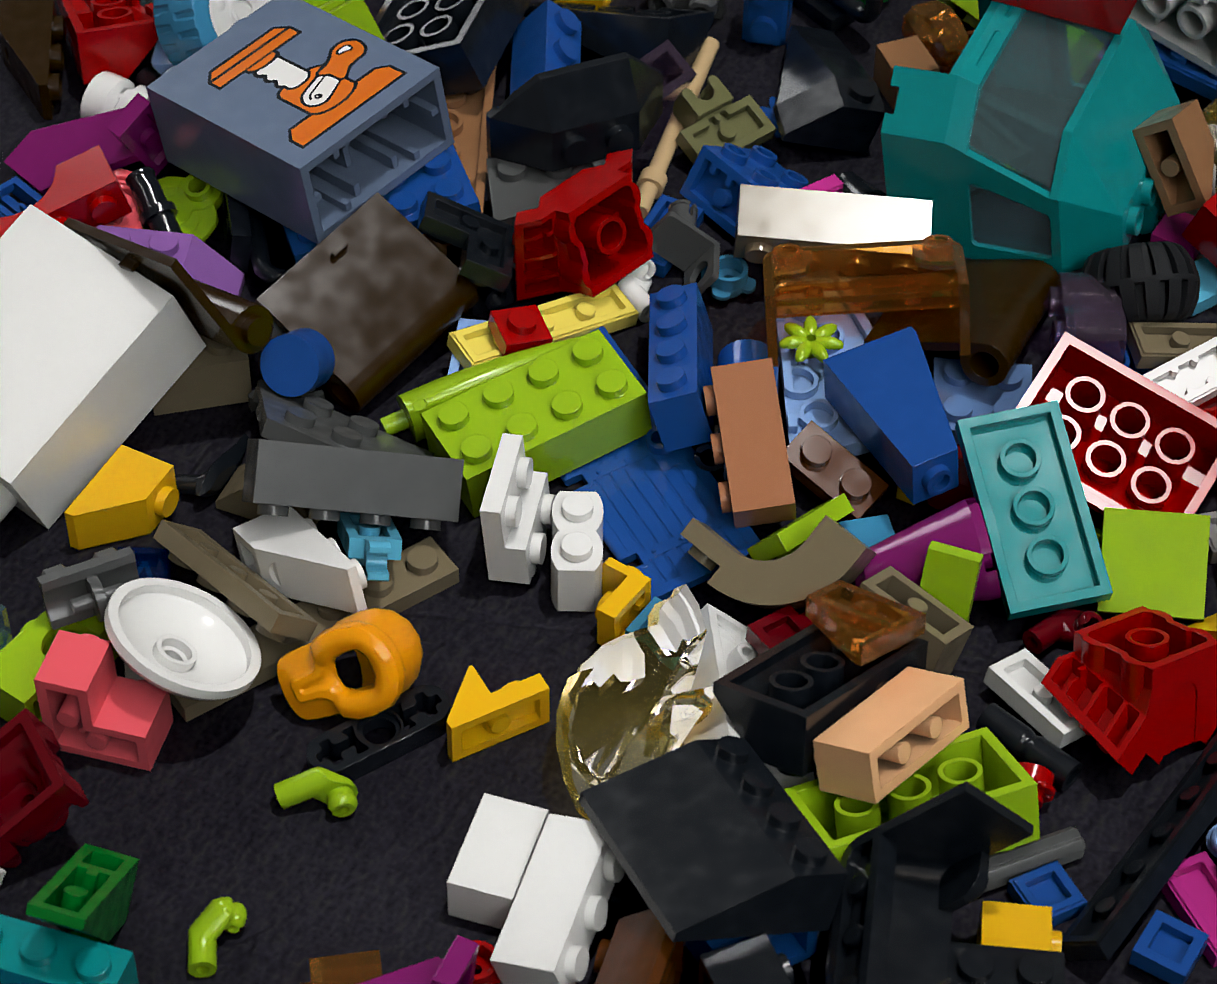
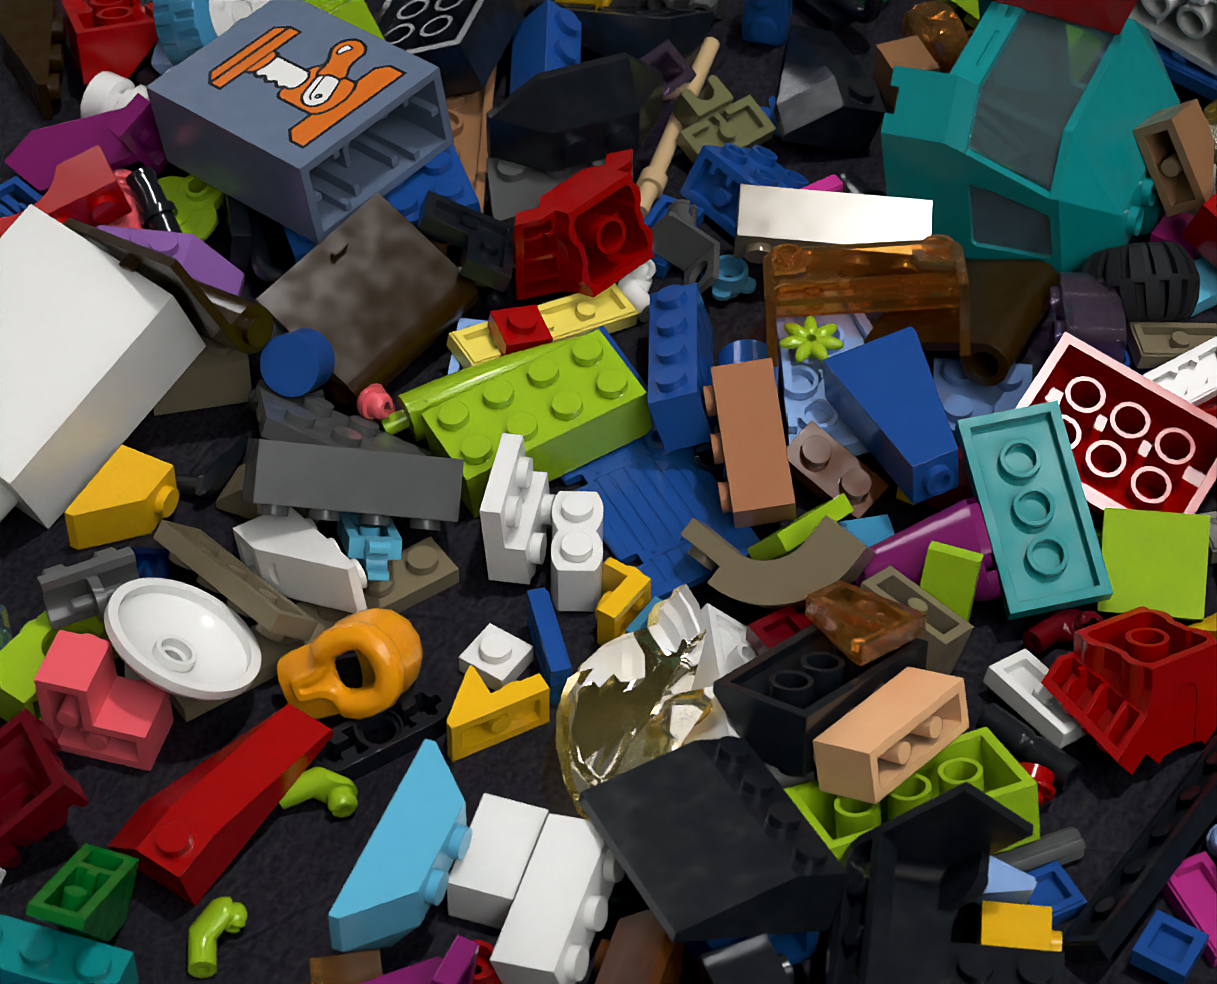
none -> red wedge [107,703,334,906]
none -> medium azure wedge [328,739,472,952]
none -> coral arm [356,383,398,429]
none -> white plate [459,623,533,691]
none -> blue tile [527,587,572,706]
none -> light blue slope [973,856,1037,905]

